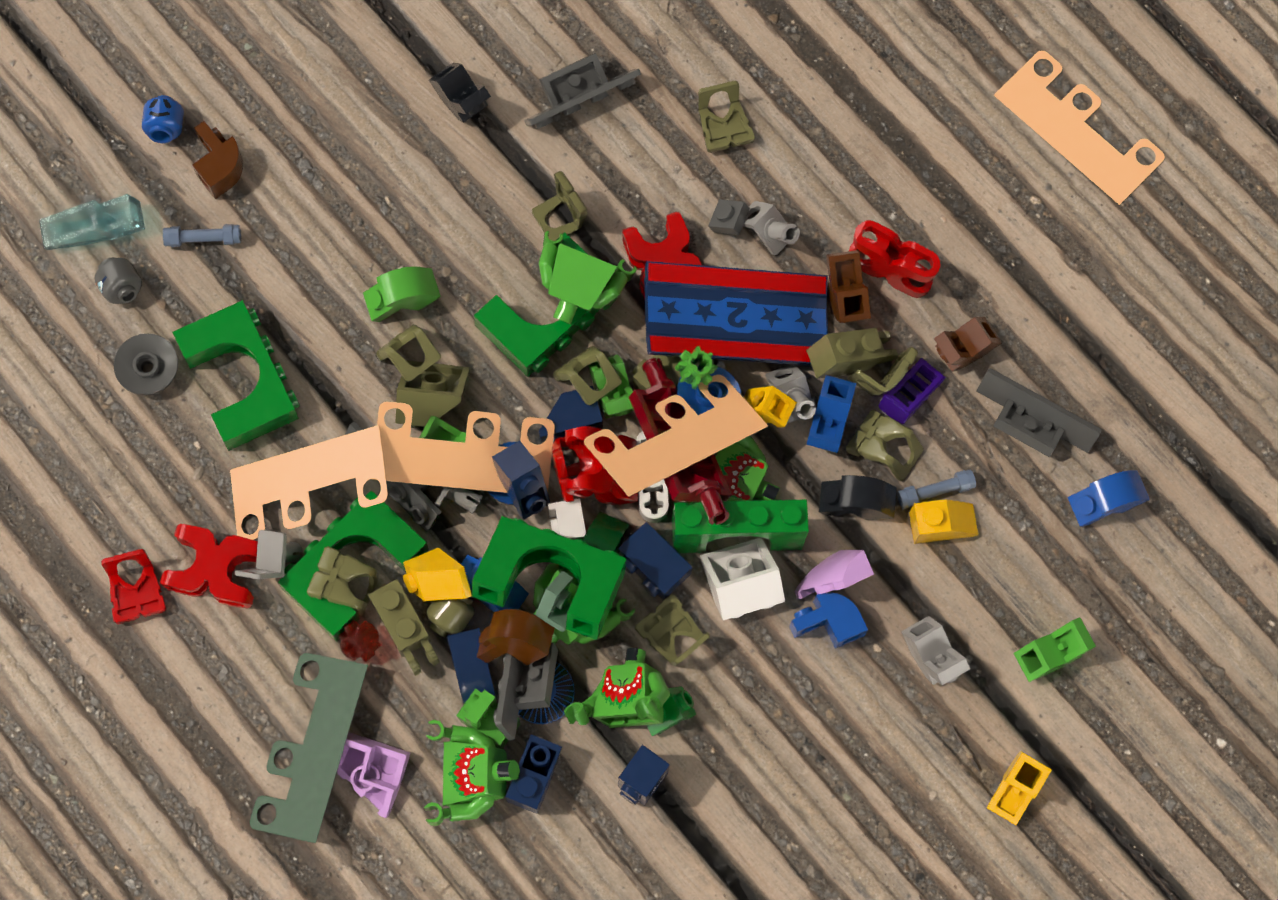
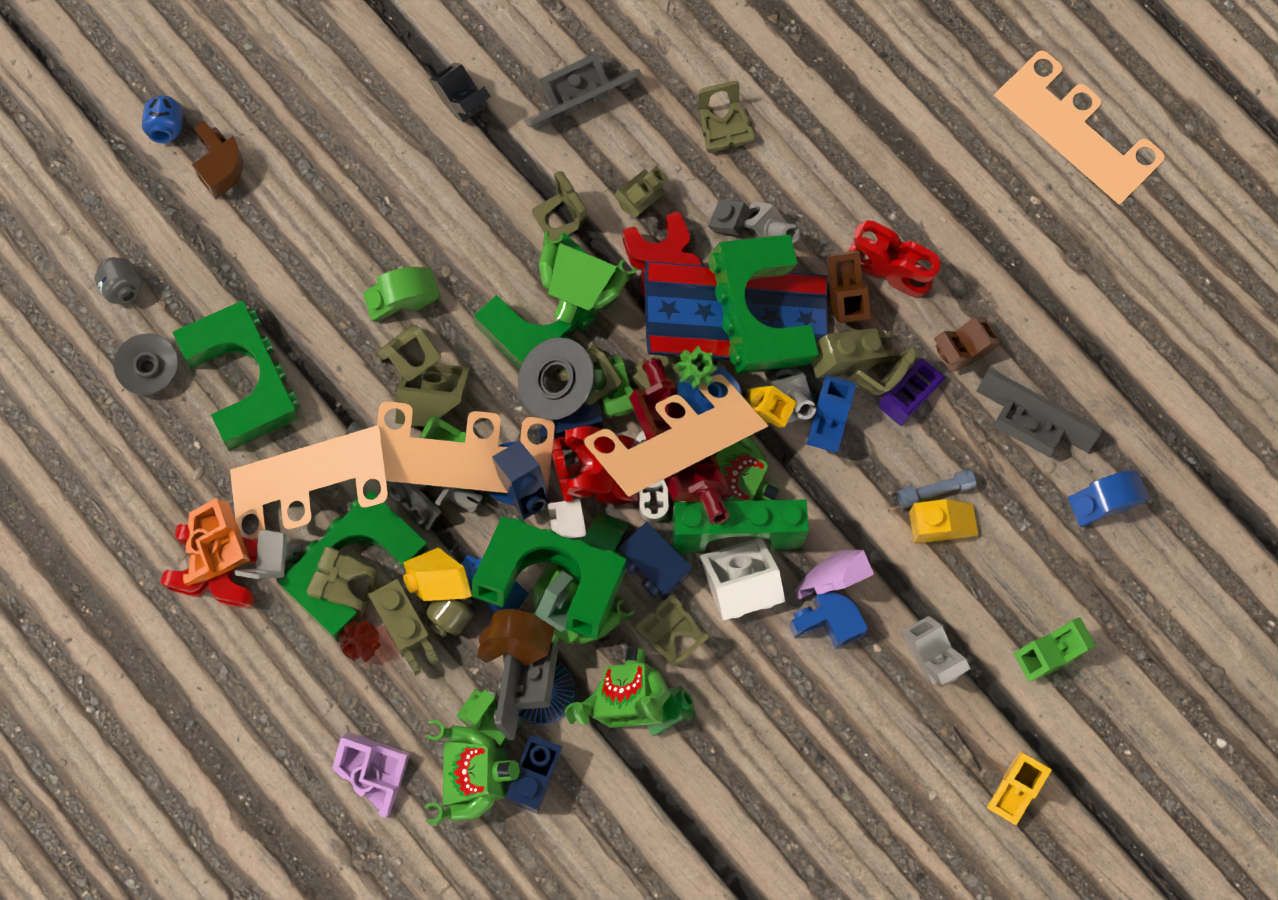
clear light blue slope [39,194,145,250] -> none
red piece [101,549,166,624] -> none
sand blue bar [163,224,241,247] -> none
piece [250,653,368,844] -> none
dark blue slope [447,628,495,705] -> none
dark blue brick [618,744,670,806] -> none
black brick [819,475,897,520] -> none
olive piece [846,409,924,481] -> none
none -> orange slope [183,498,250,585]
none -> piece [518,338,595,420]
none -> olive hips [614,166,668,218]
none -> green arch [709,234,819,374]

